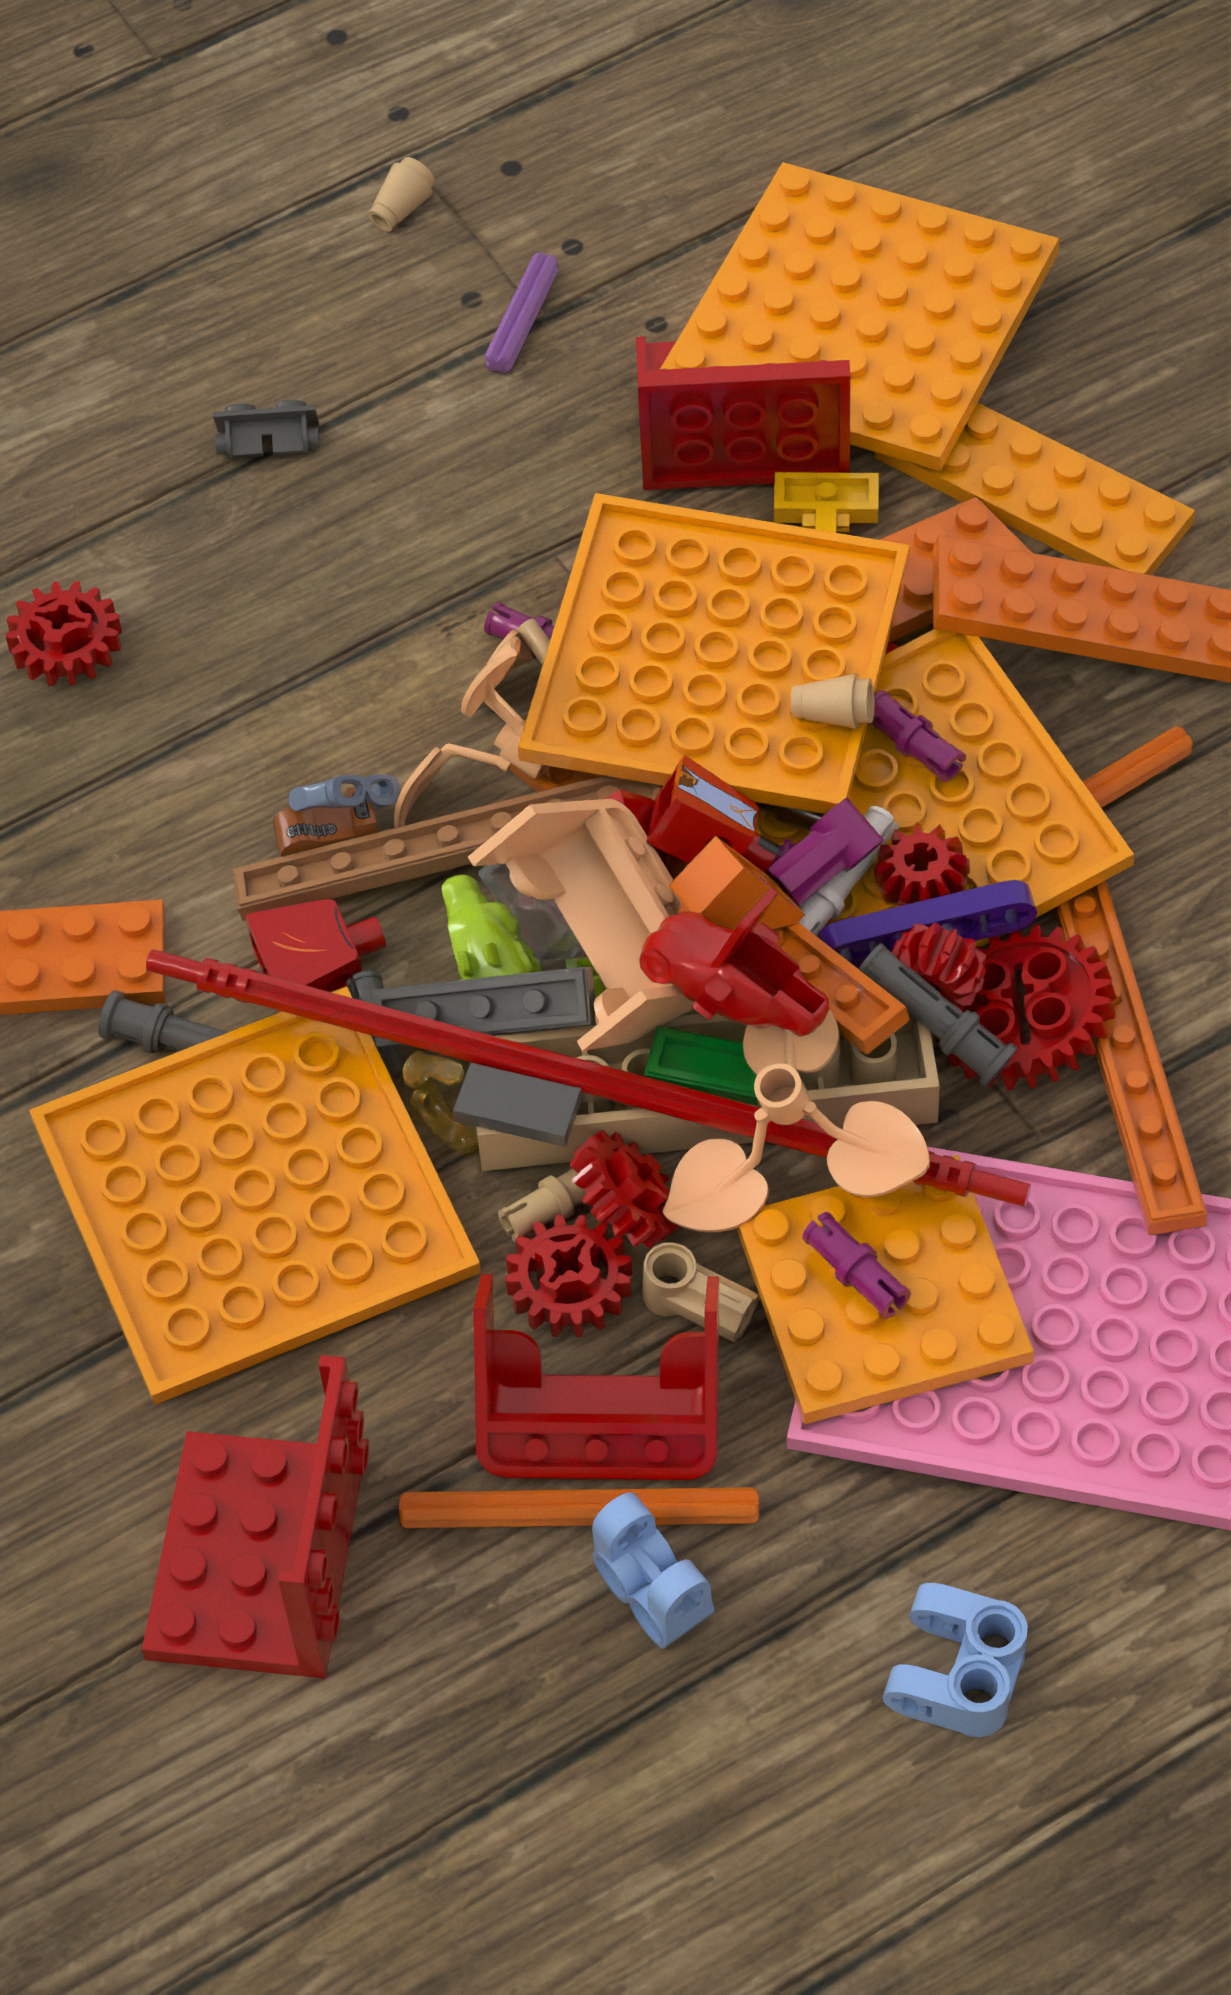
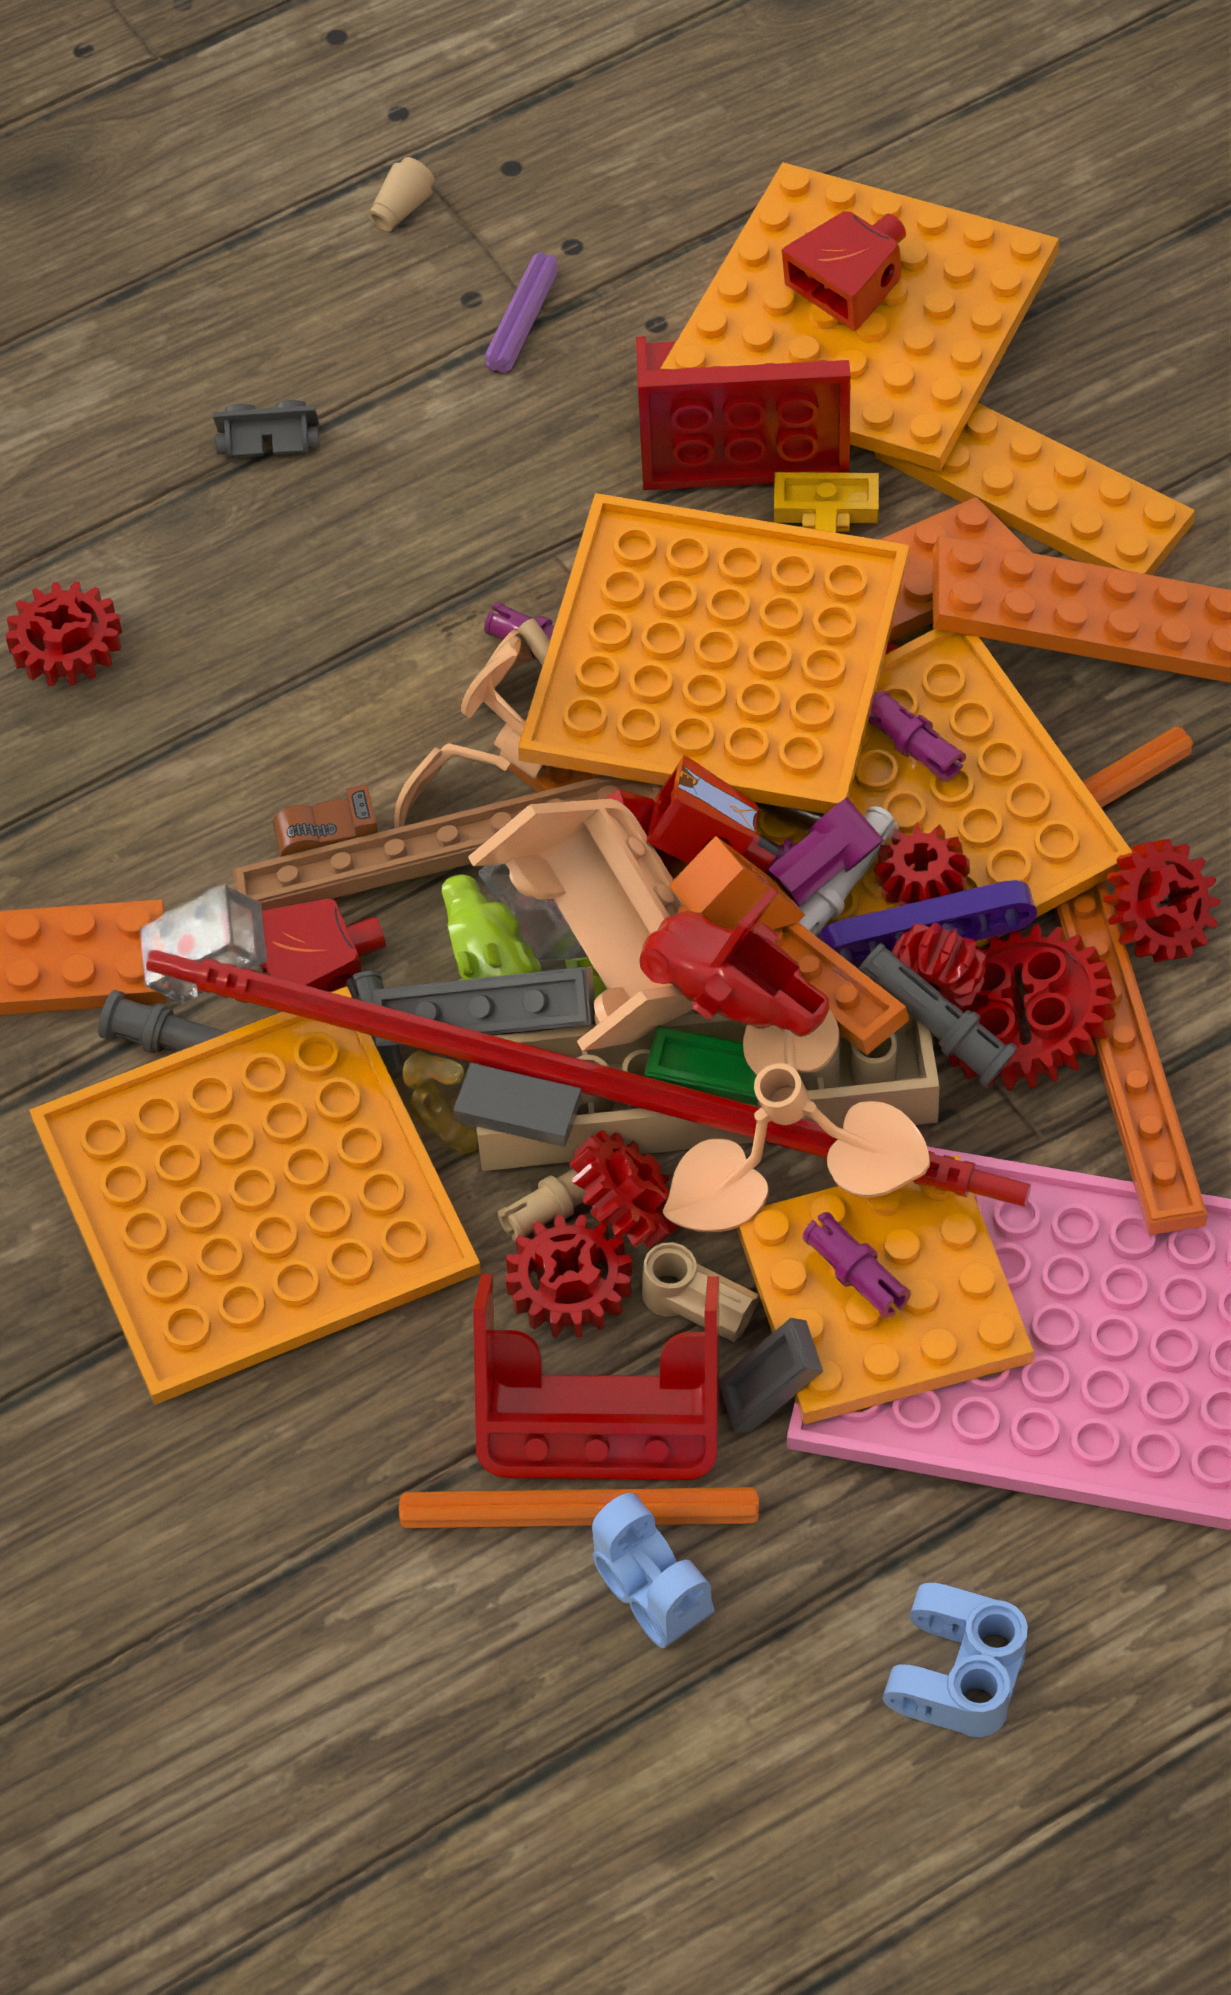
red bracket [142,1355,369,1679] -> none
sand blue cap [289,774,400,811] -> none
tan cone [791,673,875,729] -> none
none -> clear brick [140,884,267,1004]
none -> dark grey tile [719,1318,823,1433]
none -> red torso [781,211,906,331]
none -> red gear [1104,839,1220,963]

